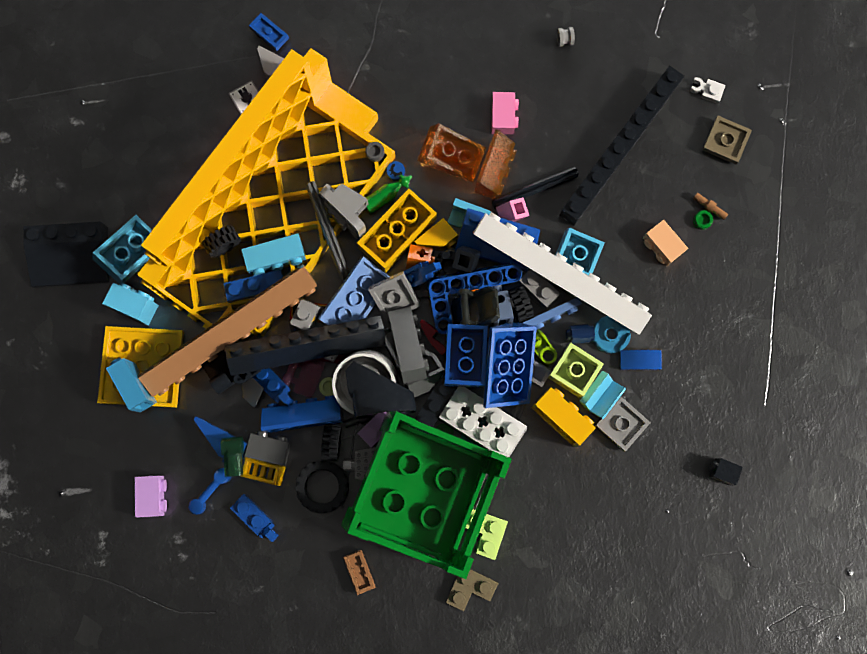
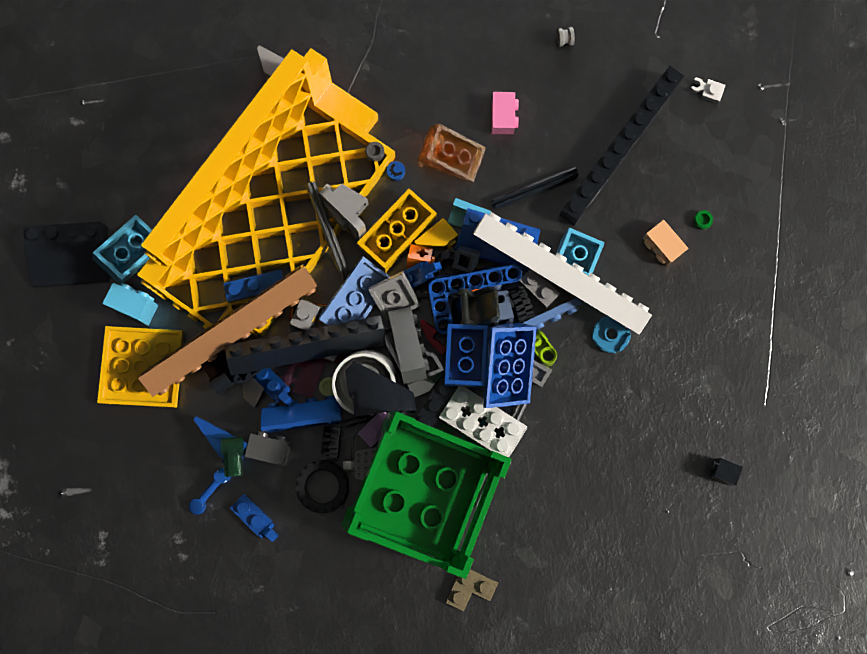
dark azure brick [106,358,157,412] -> none
lavender brick [135,476,167,517] -> none
black tyre [202,226,241,258] -> none
sticker [228,80,259,114] -> none
medium azure brick [241,233,306,276] -> none
yellow slope [241,457,286,486] -> none
blue plate [249,13,289,51] -> none
medium nougat plate [343,549,376,595] -> none
green wheel [365,174,412,215] -> none
yellowish green brick [466,509,508,560] -> none
clear orange slope [475,130,517,199] -> none
bright pink brick [496,198,529,222] -> none
yellow brick [531,387,595,447] -> none
yellowish green brick [548,343,604,398] -> none
dark blue brick [566,324,595,344] -> none
medium azure panel [580,371,626,419] -> none
light grey plate [595,397,651,452] -> none
blue slope [620,350,662,370] -> none
medium nougat bar [693,192,728,220] -> none
dark tan plate [702,116,752,165] -> none

